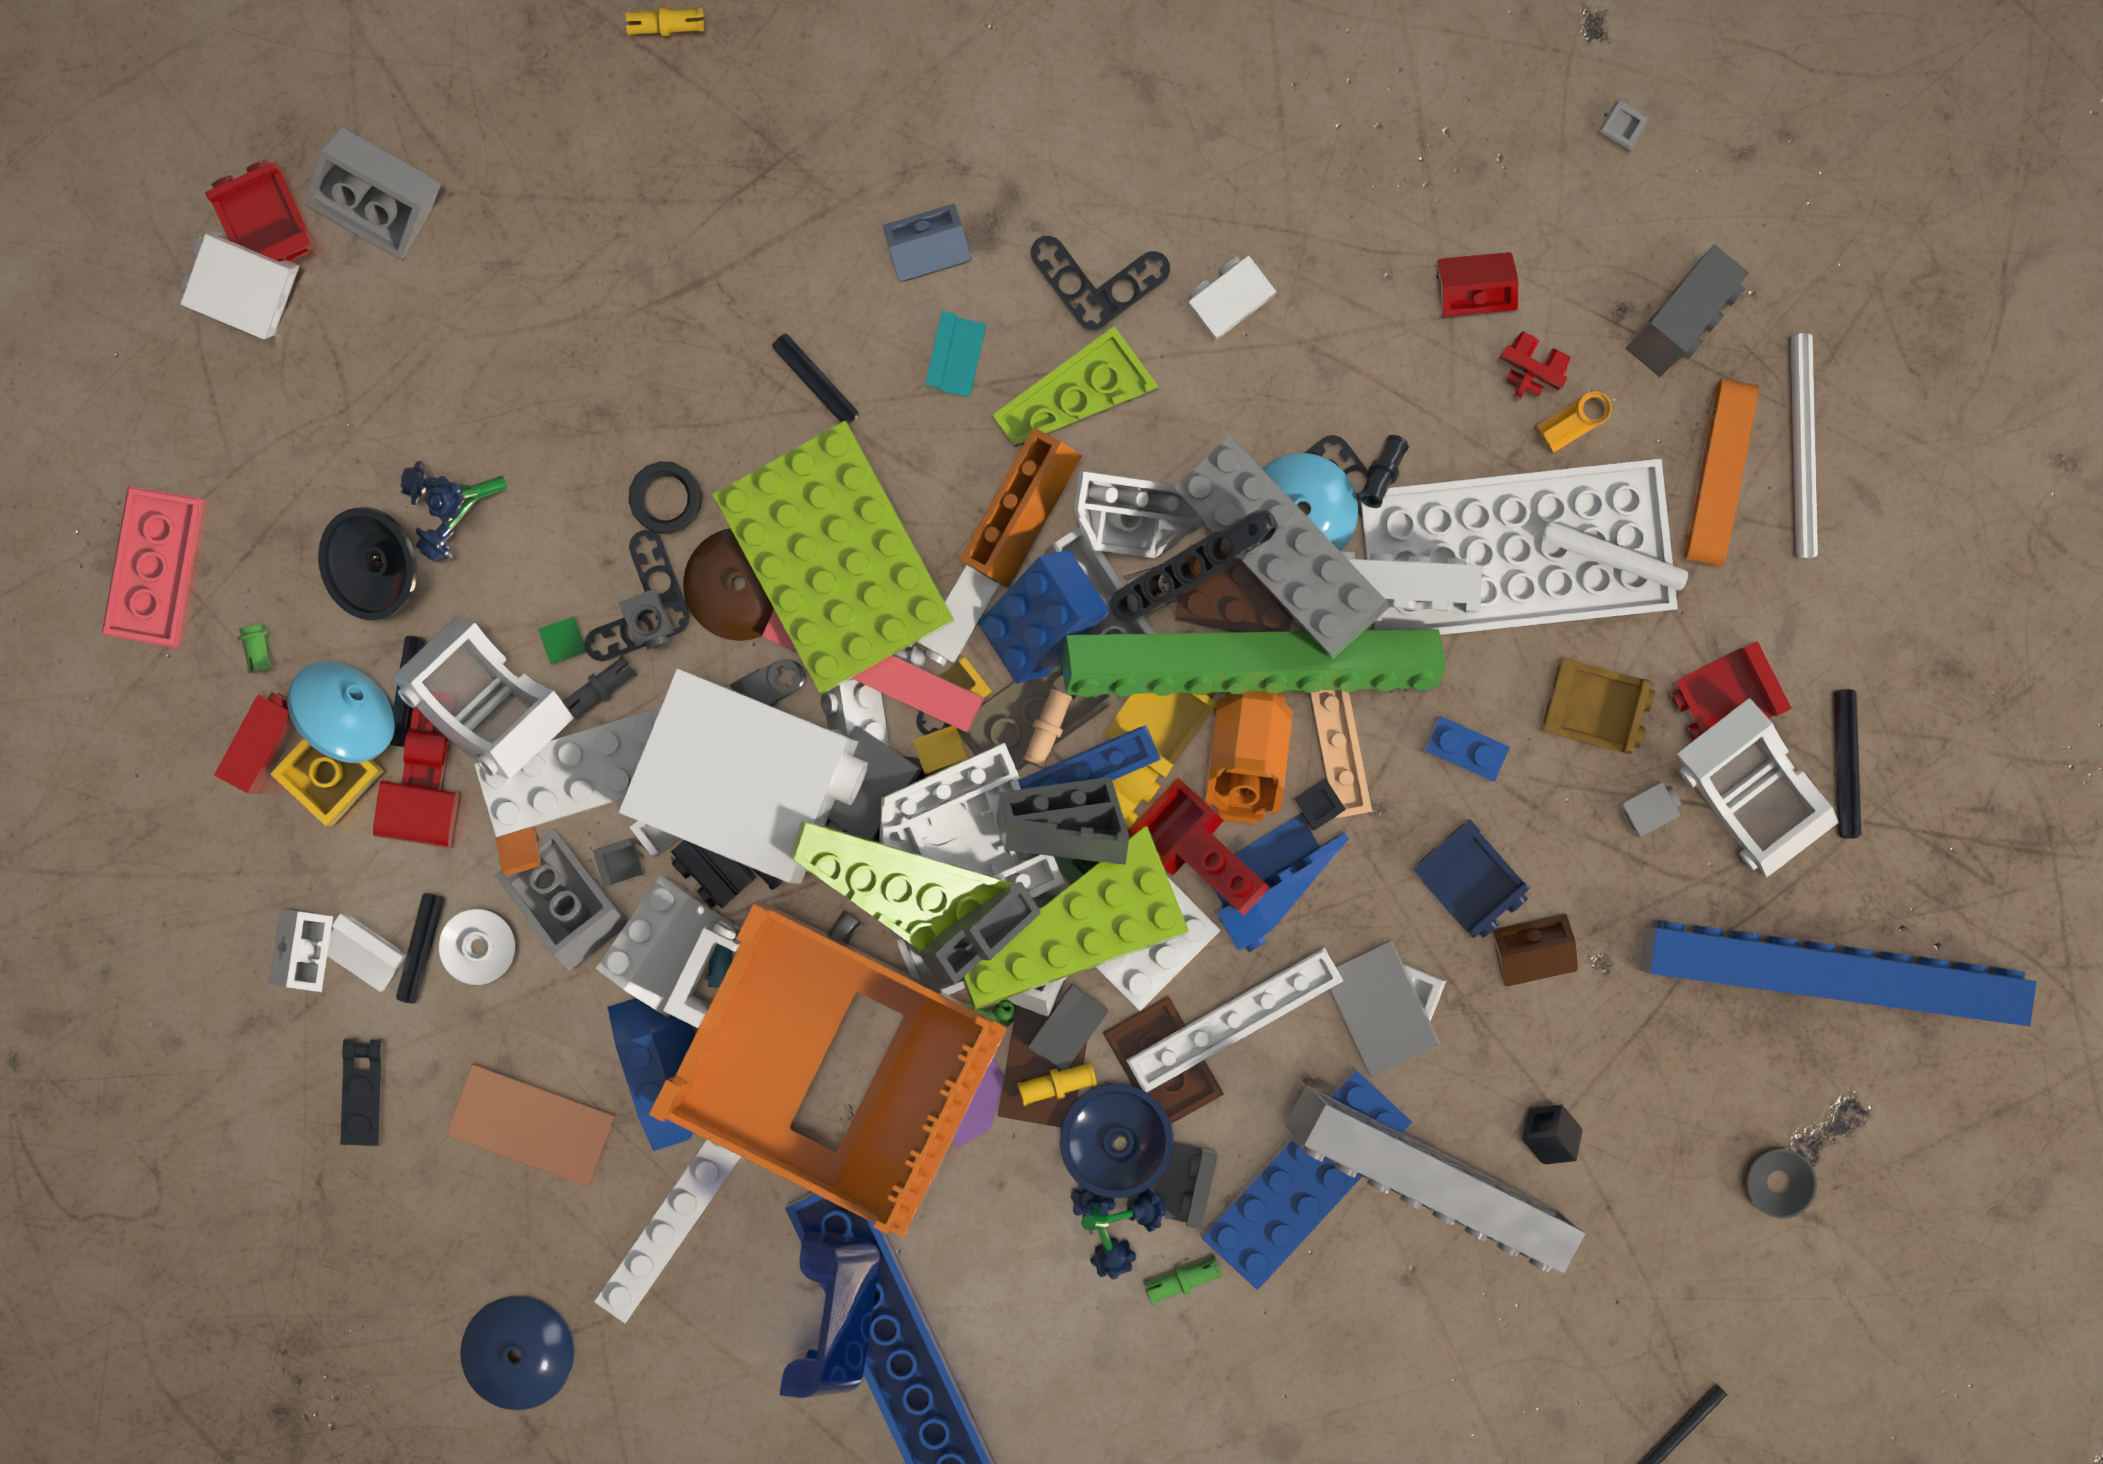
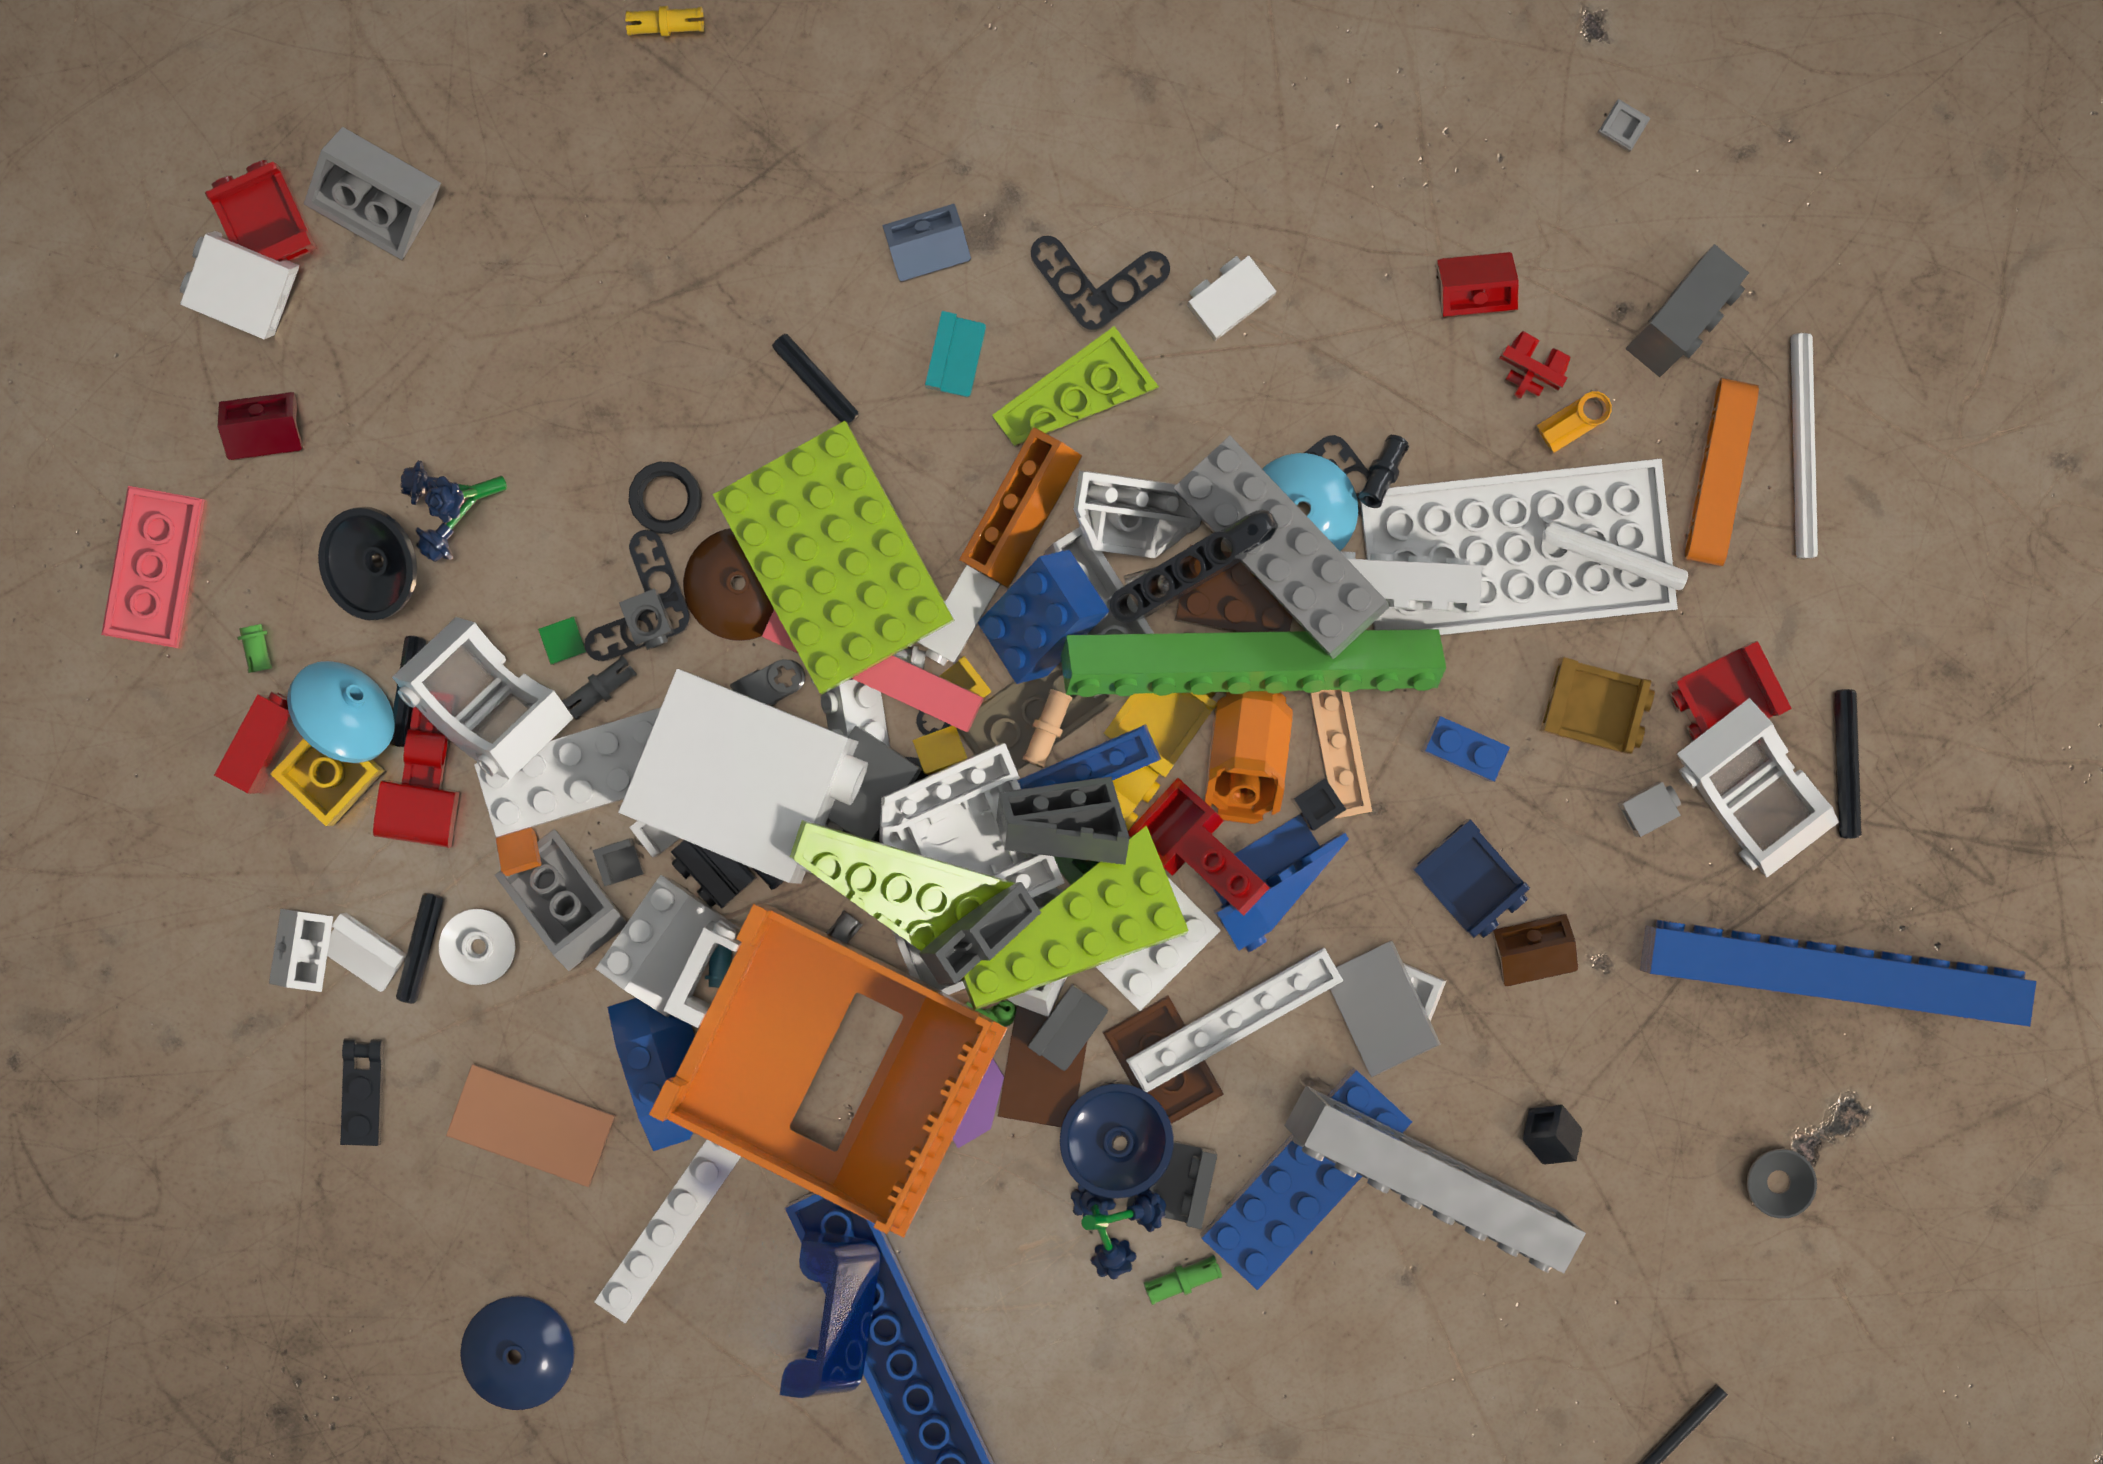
yellow pin [1017,1062,1097,1106] -> none
none -> dark red panel [217,392,302,460]

